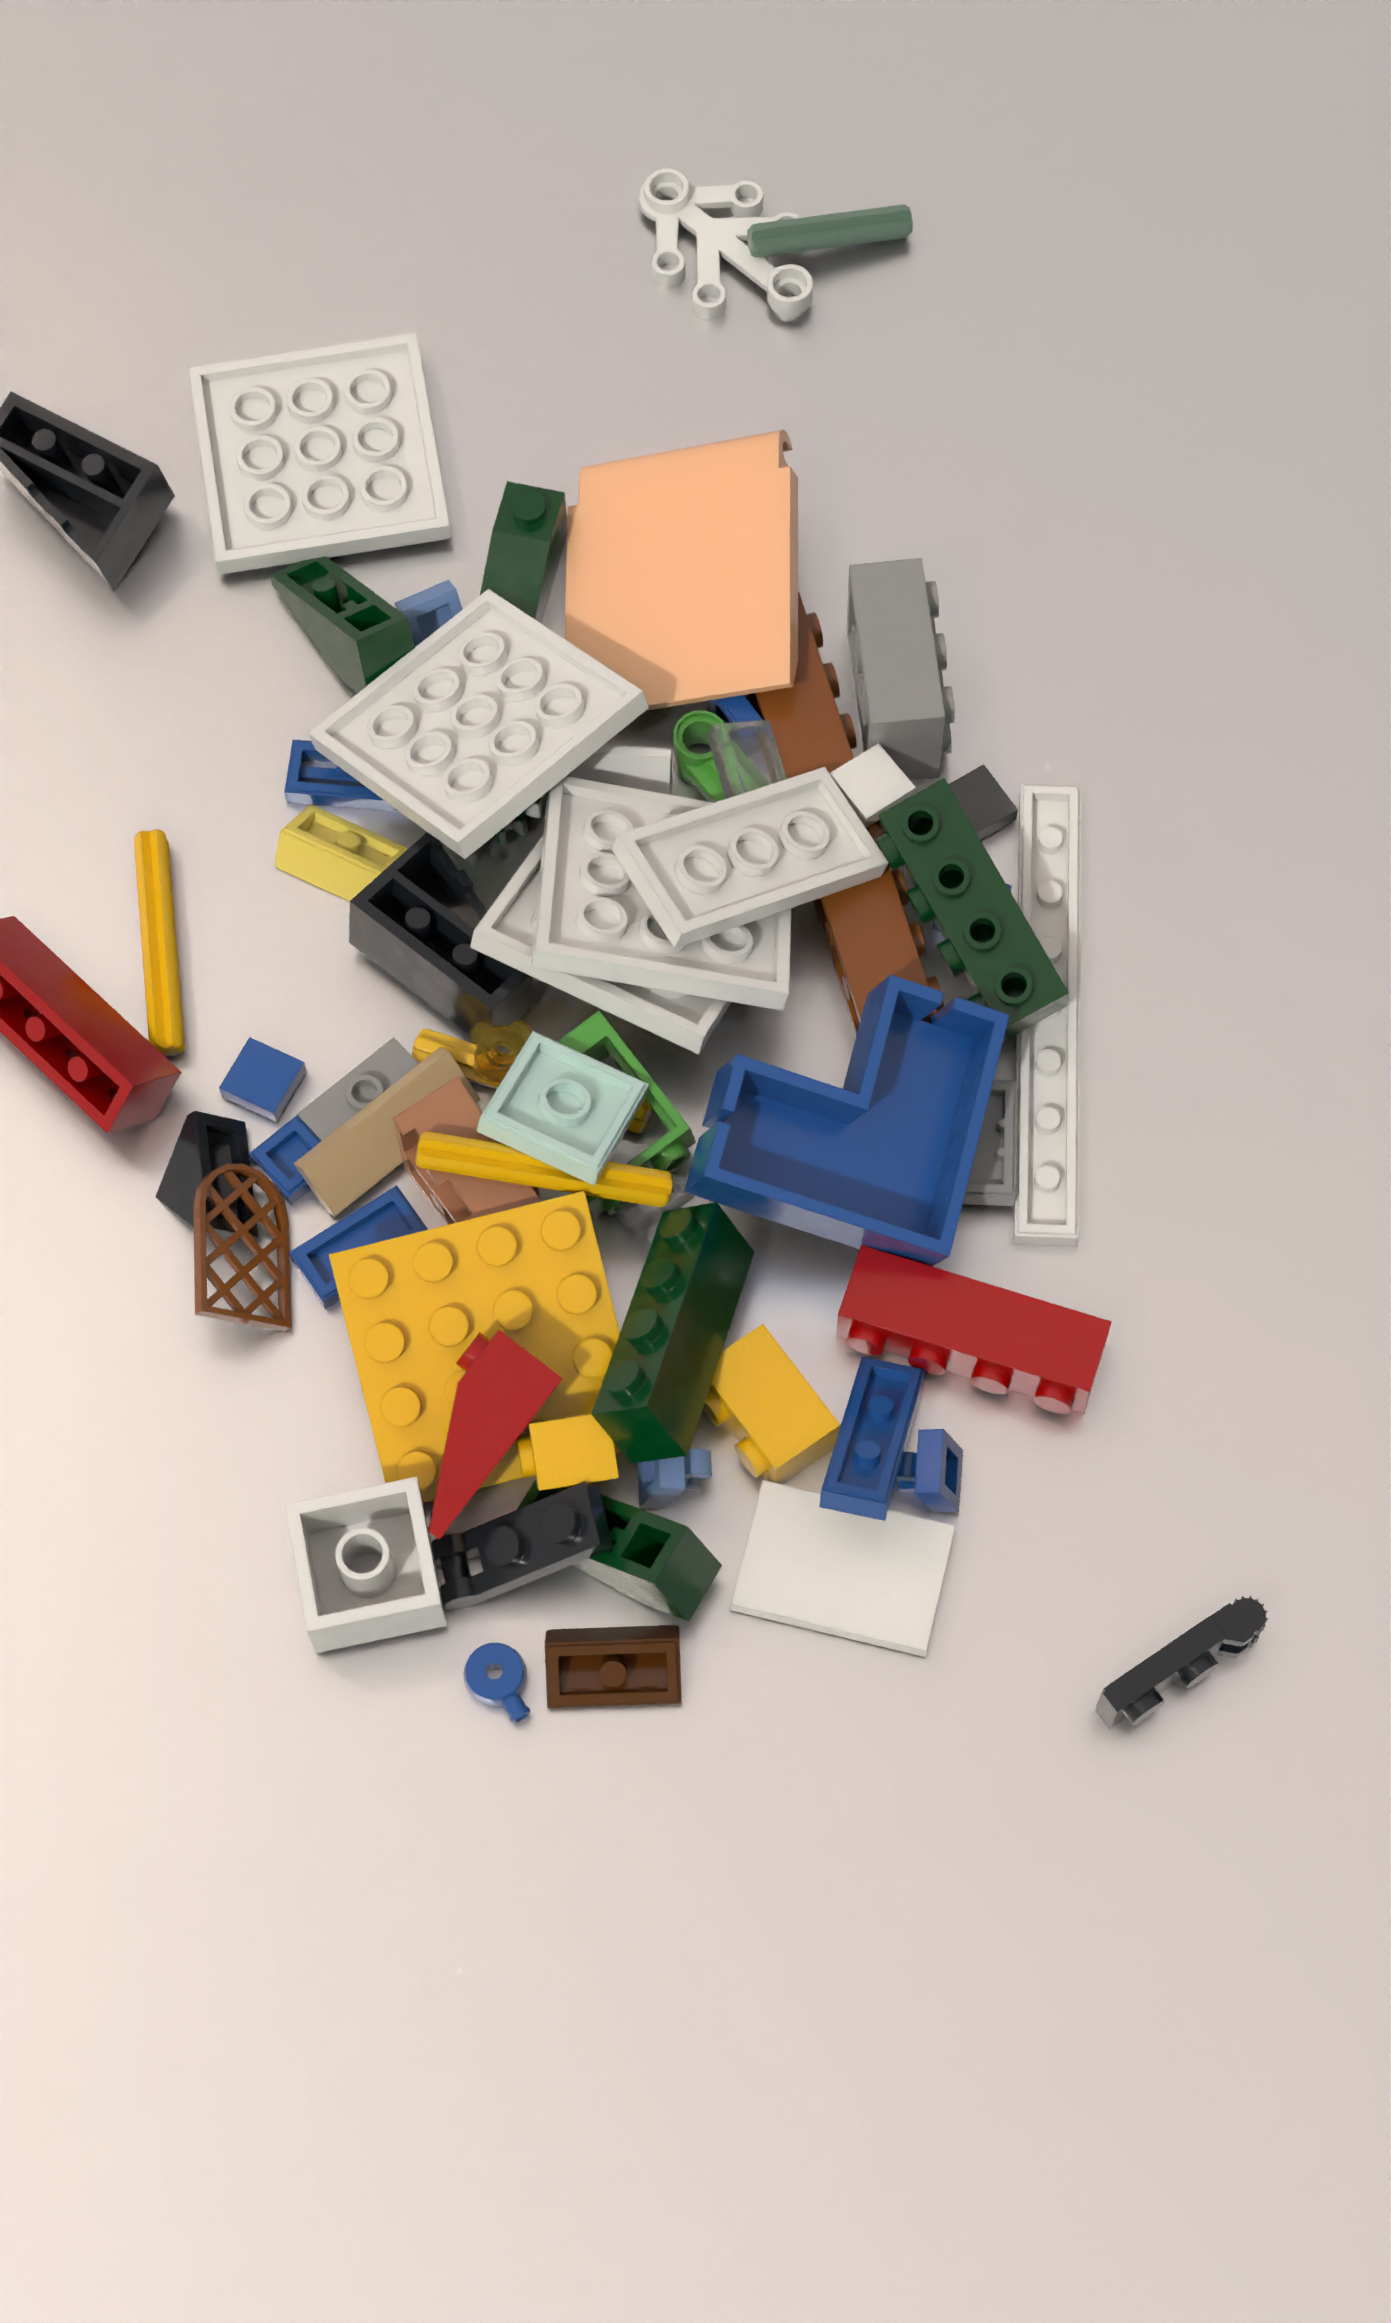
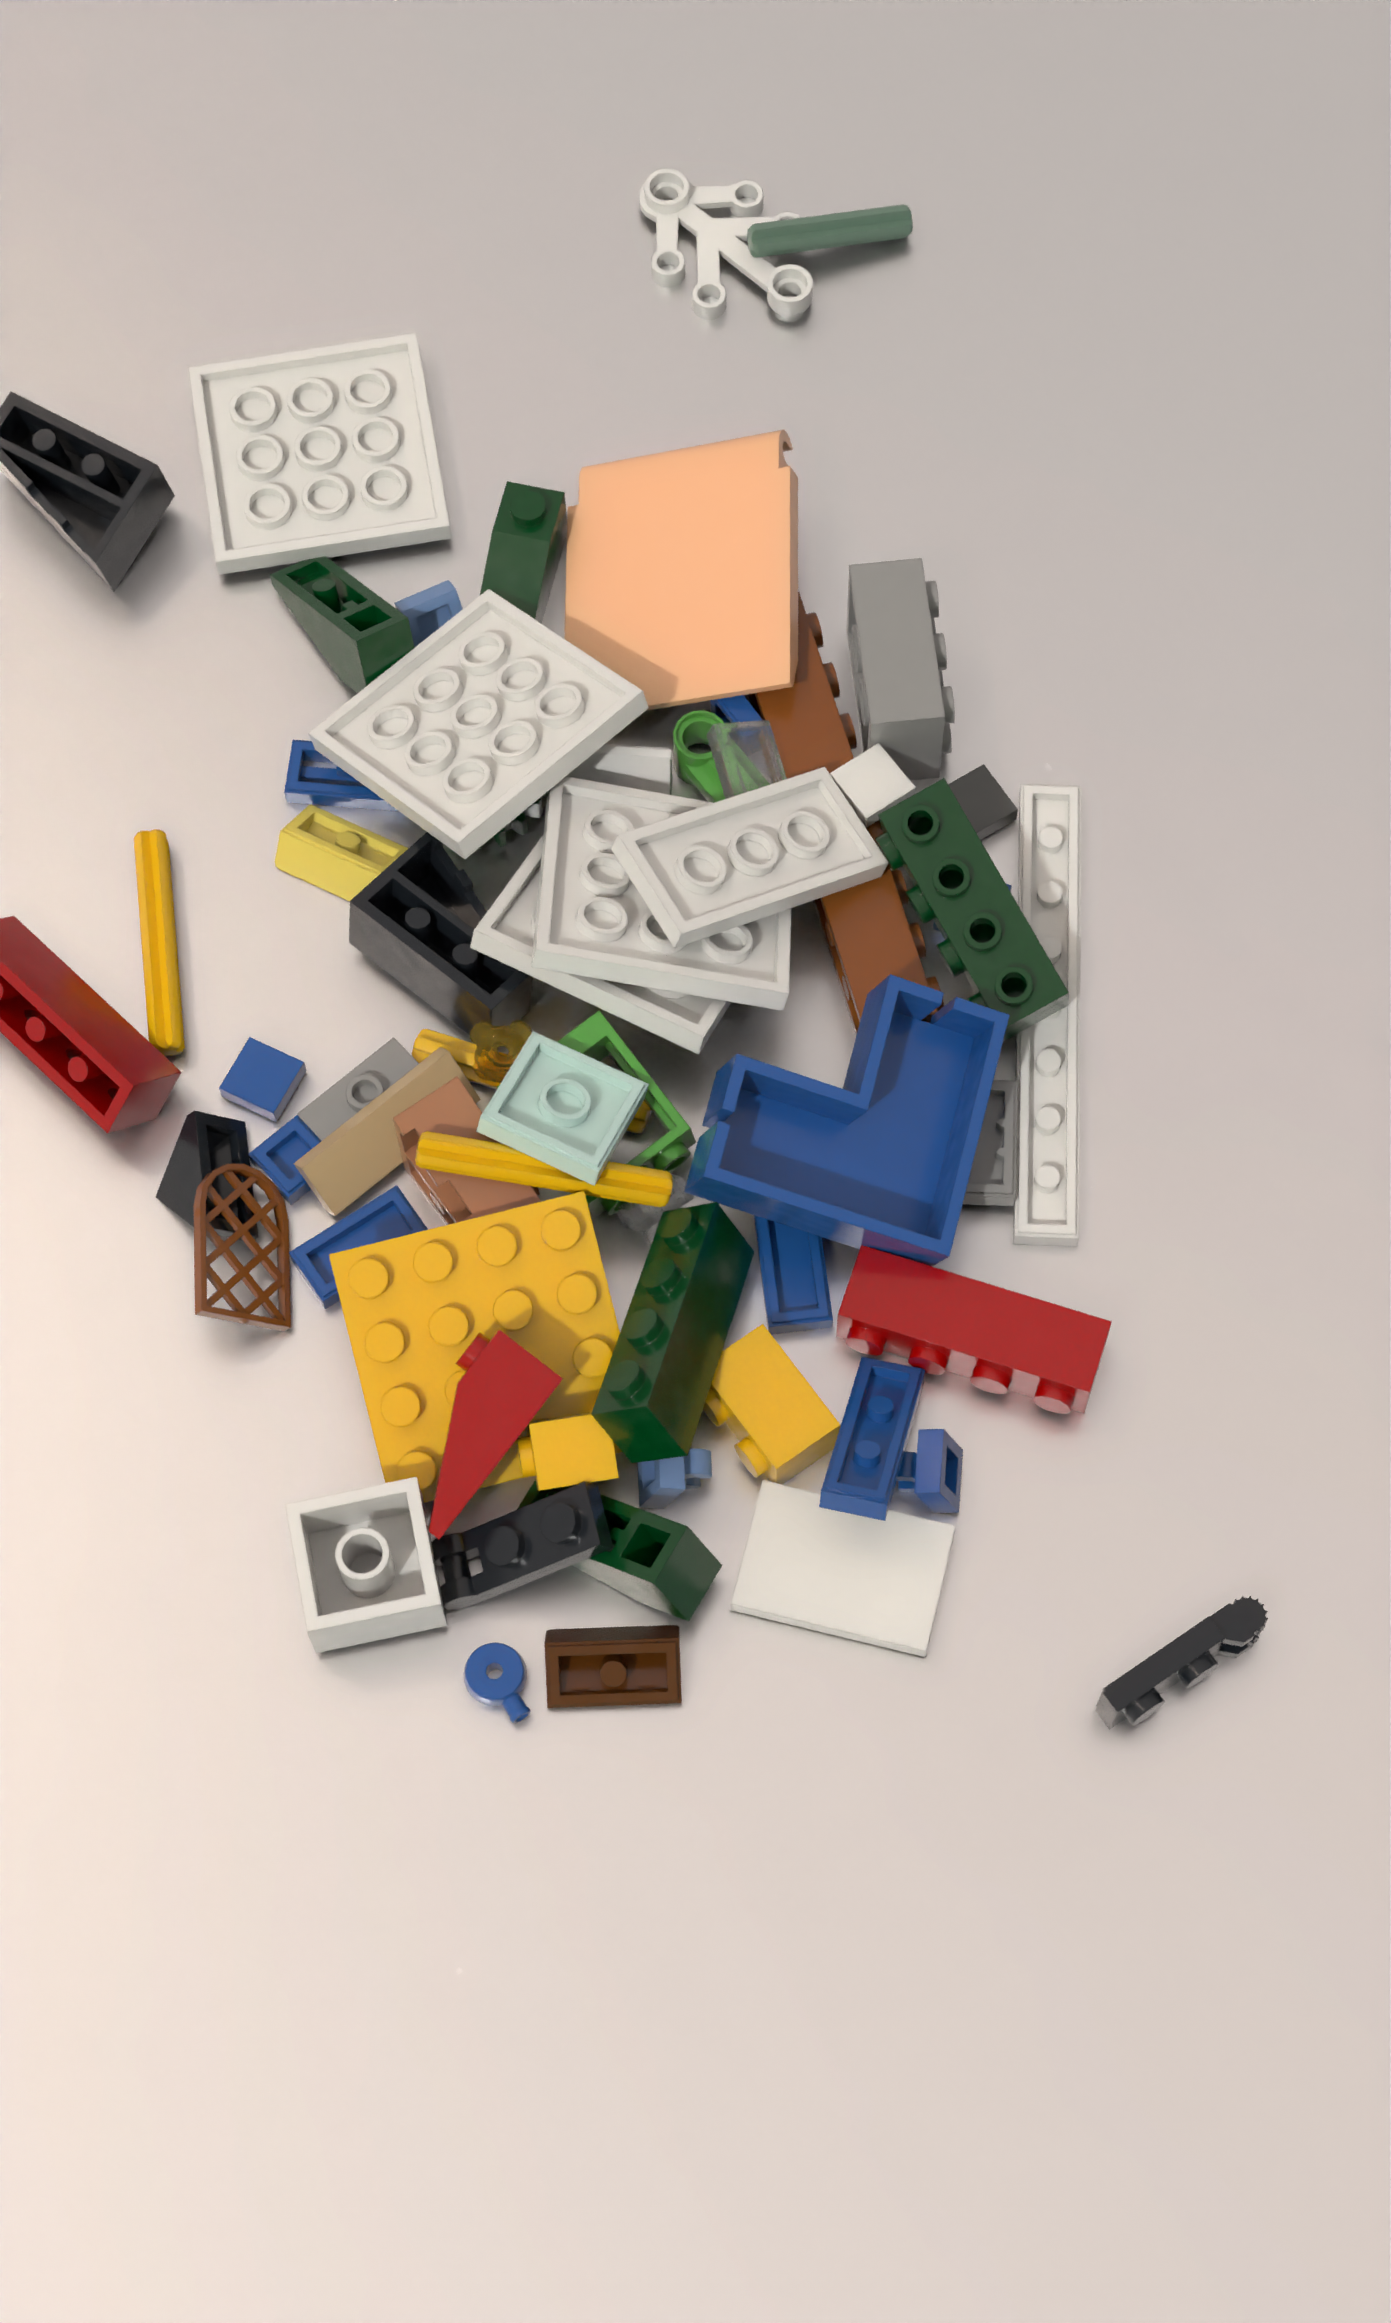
none -> blue tile [753,1215,833,1335]

